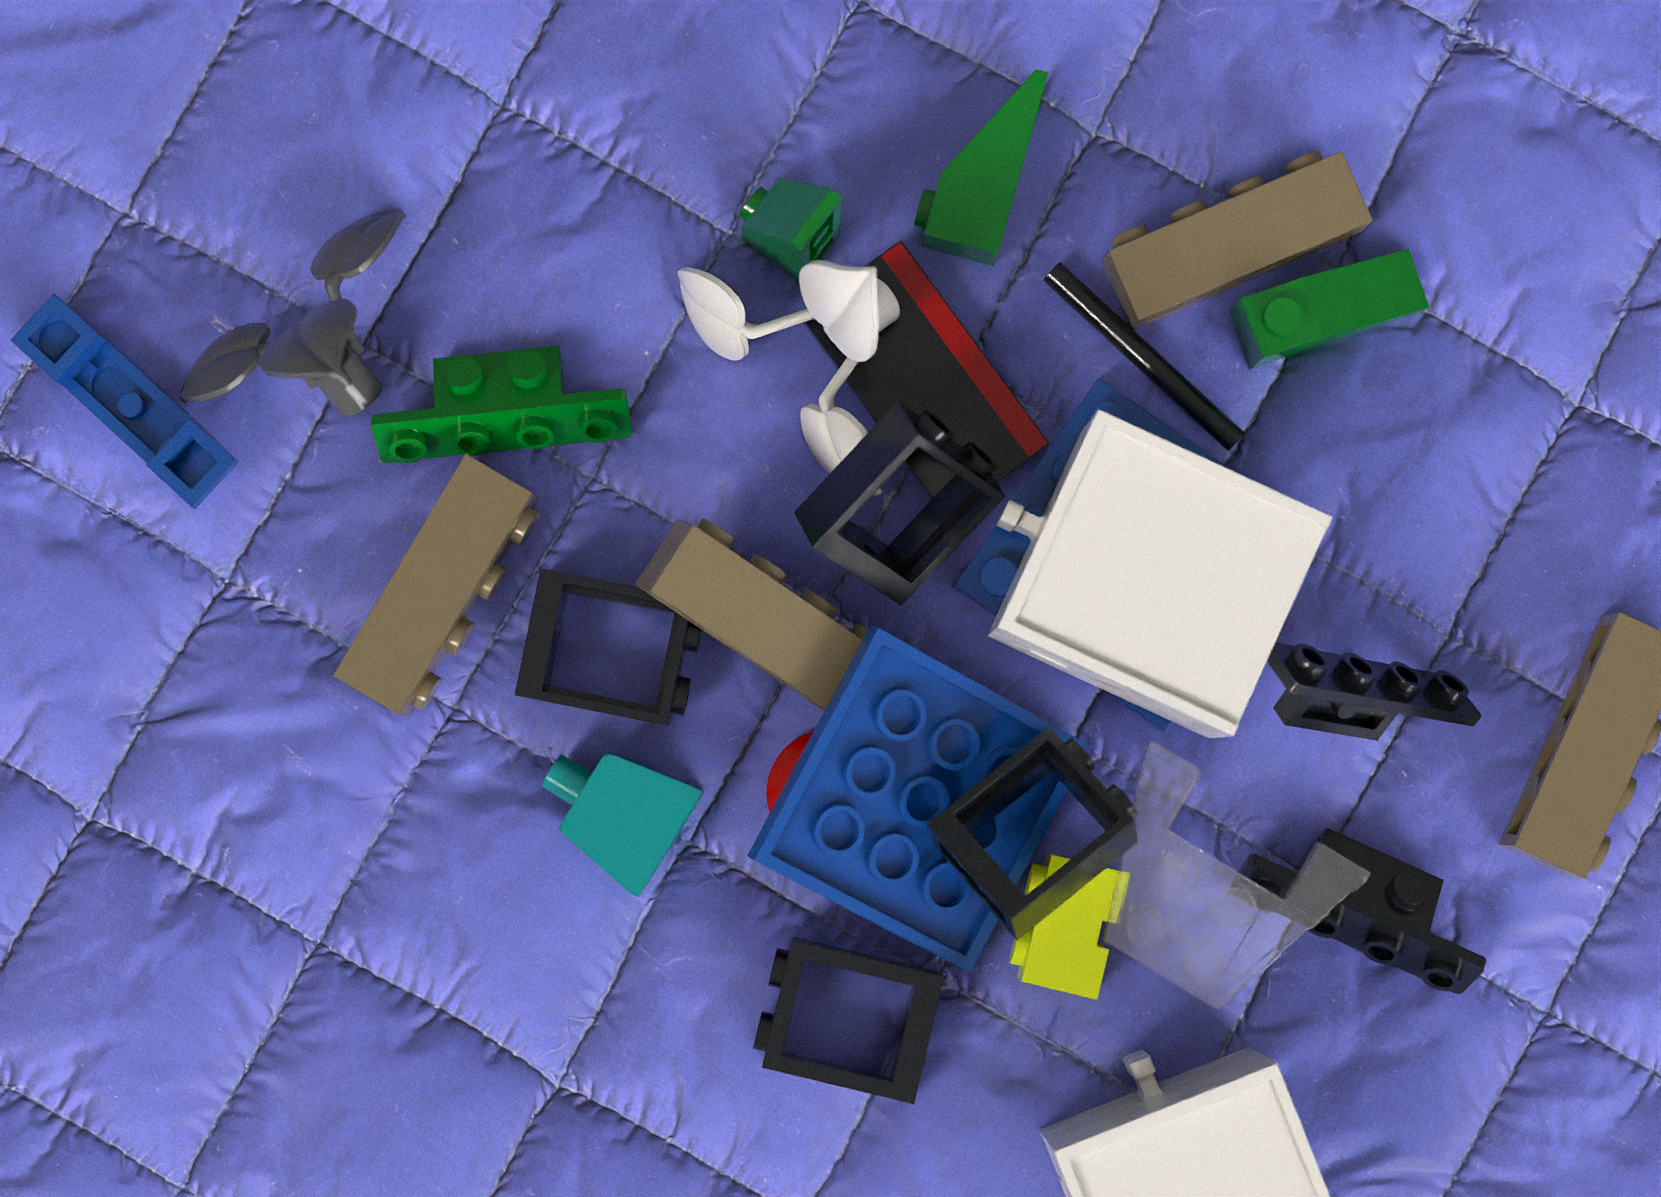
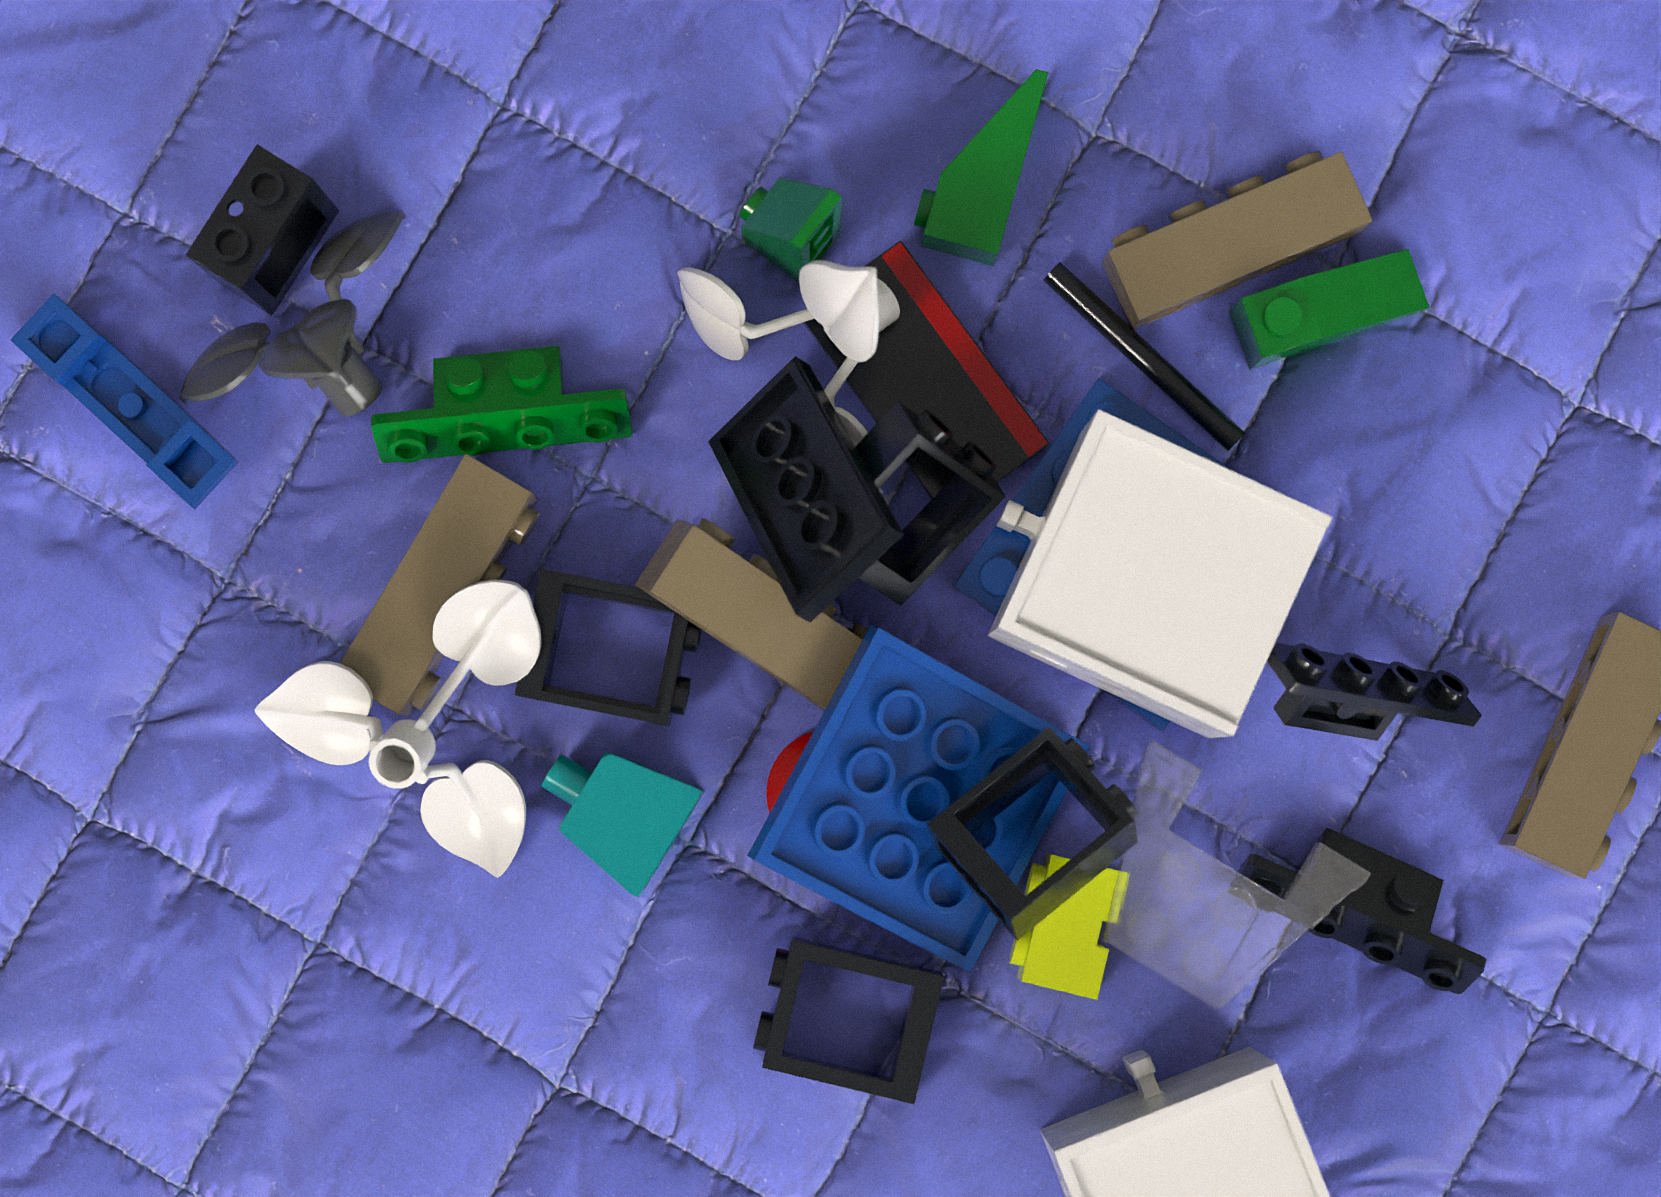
none -> black window [186,144,339,316]
none -> white plant [255,580,541,878]
none -> black tile [708,356,904,623]

